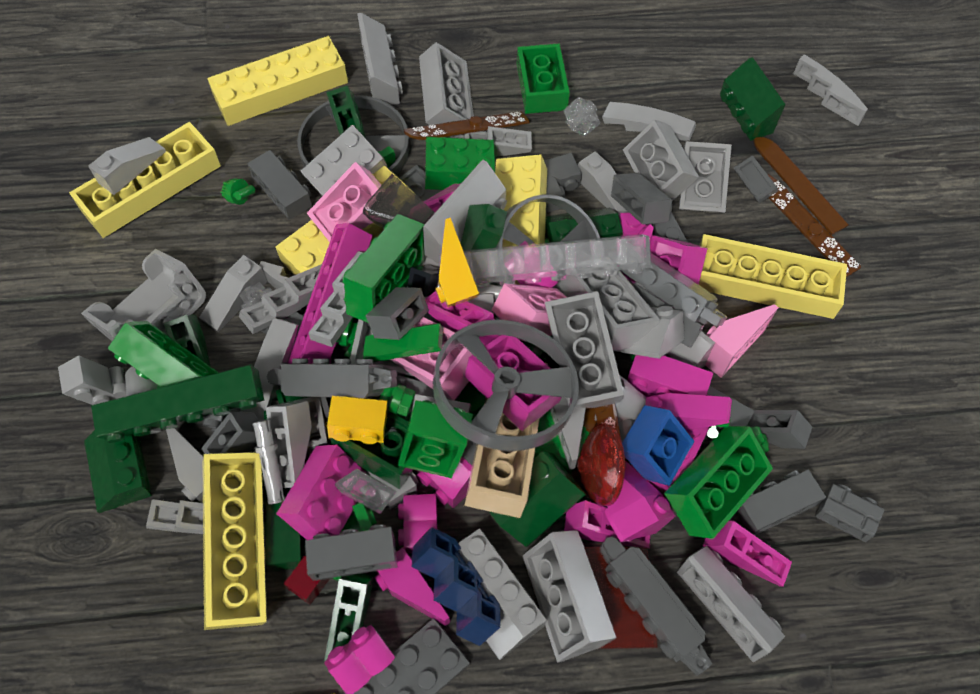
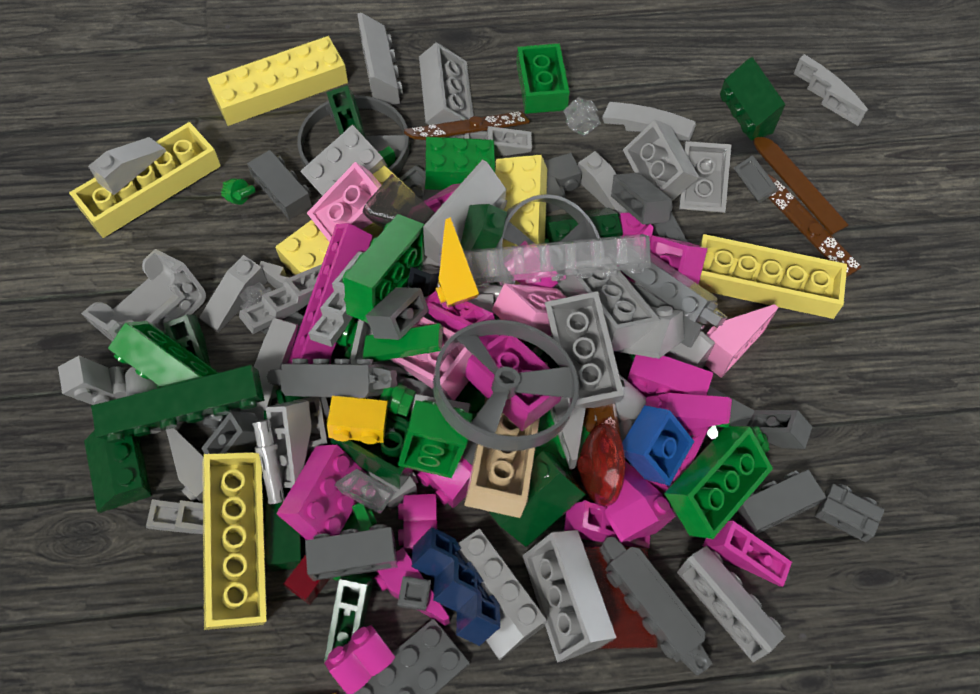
none -> dark grey tile [397,576,431,611]

